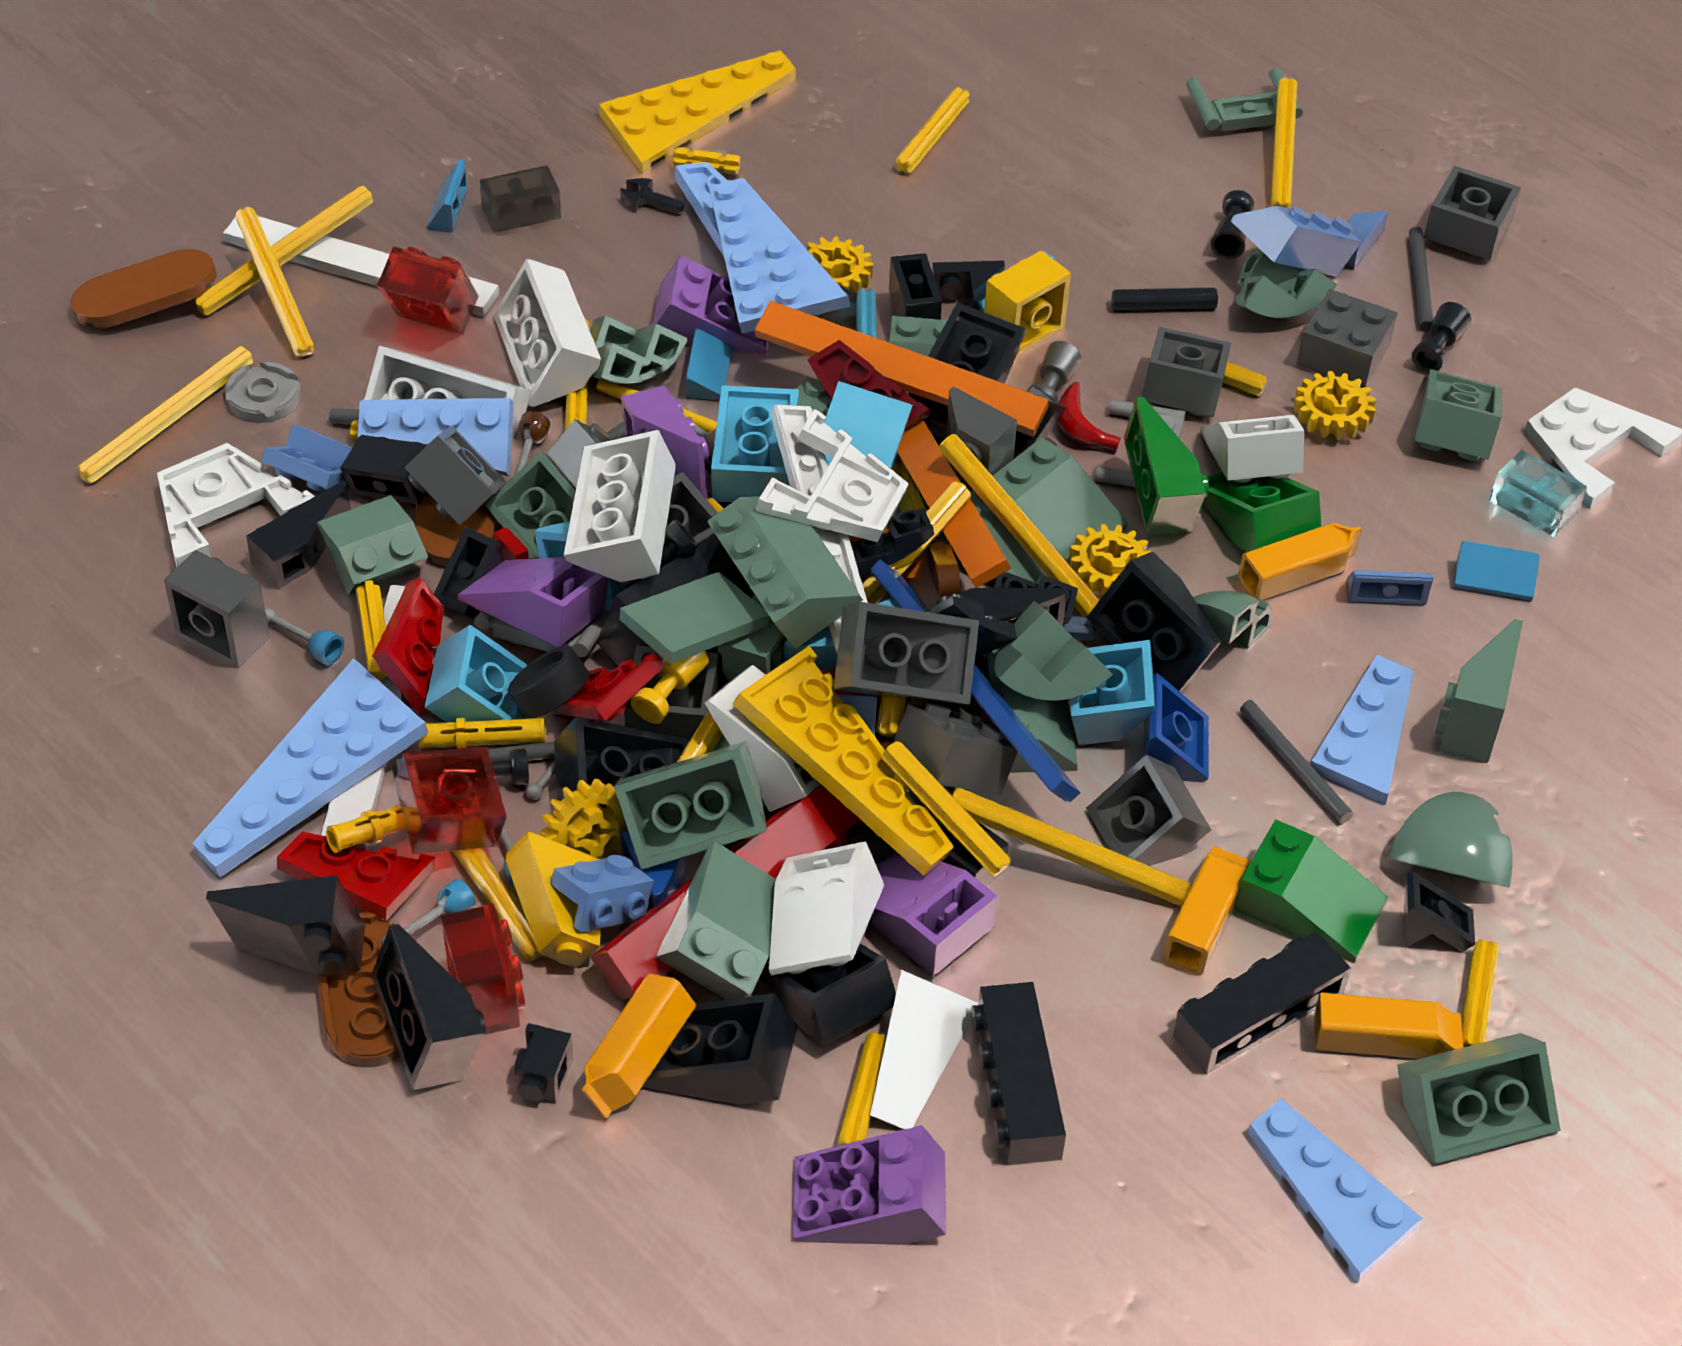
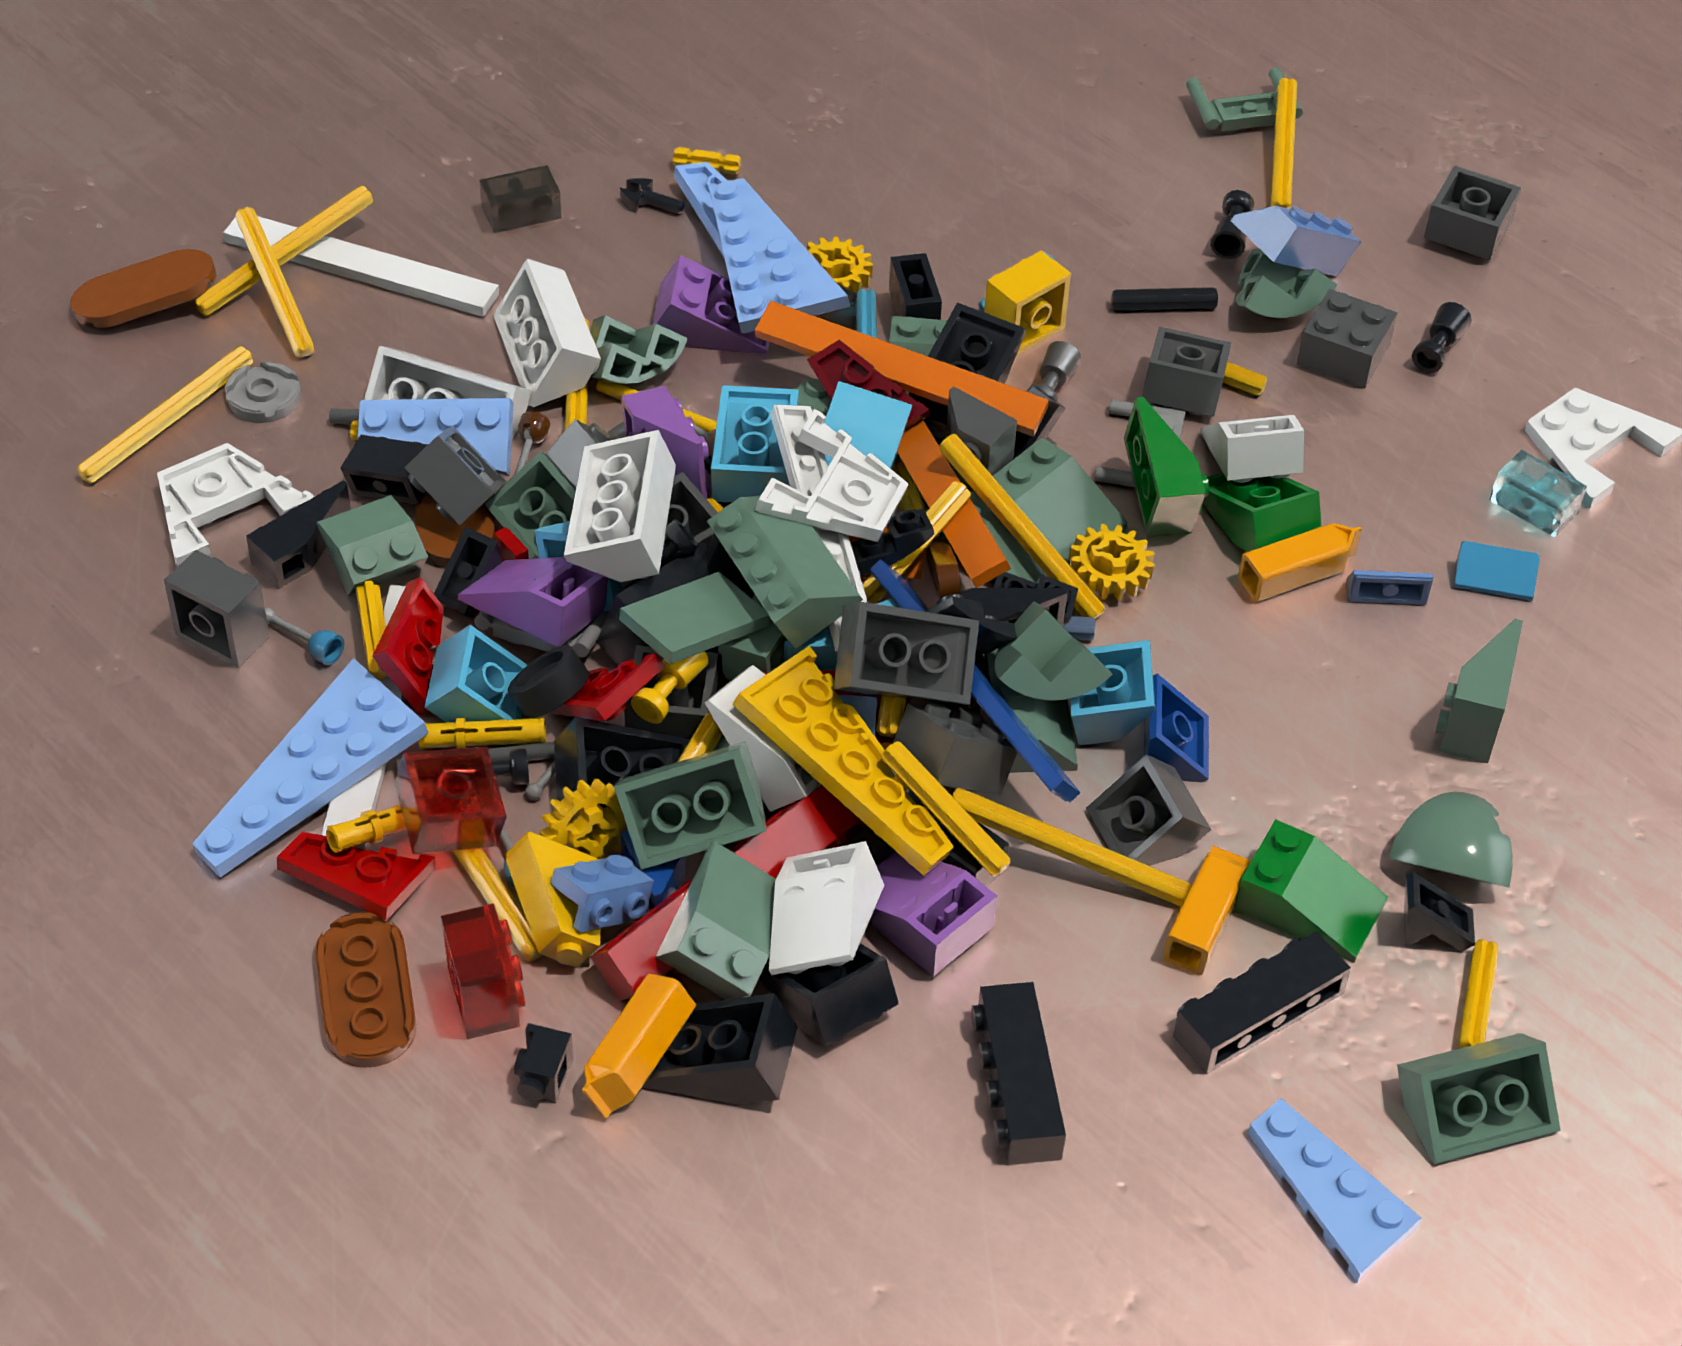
black slope [206,875,365,976] -> none
medium blue bracket [261,425,353,492] -> none
black slope [371,924,486,1090] -> none
clear red brick [377,246,479,335] -> none
dark azure hinge [381,879,476,947] -> none
dark azure slope [427,159,468,232] -> none
yellow wing [599,50,796,174] -> none
dark azure slope [686,329,732,401] -> none
medium lavender slope [793,1125,946,1245] -> none
yellow axle [838,1032,887,1146] -> none
white sticker [870,970,978,1129] -> none
yellow axle [895,87,970,174] -> none
black slope [932,260,1005,310] -> none
red piece [1058,381,1121,452] -> none
black slope [1086,551,1221,692] -> none
sand green brick [1193,590,1272,649] -> none
dark grey bar [1240,700,1353,824] -> none
yellow gear [1293,371,1376,440] -> none
light blue wing [1310,655,1414,805] -> none
light orange piece [1314,993,1464,1059] -> none
medium blue slope [1346,211,1388,269] -> none
dark grey bar [1409,227,1434,332] -> none
sand green slope [1414,369,1502,461] -> none

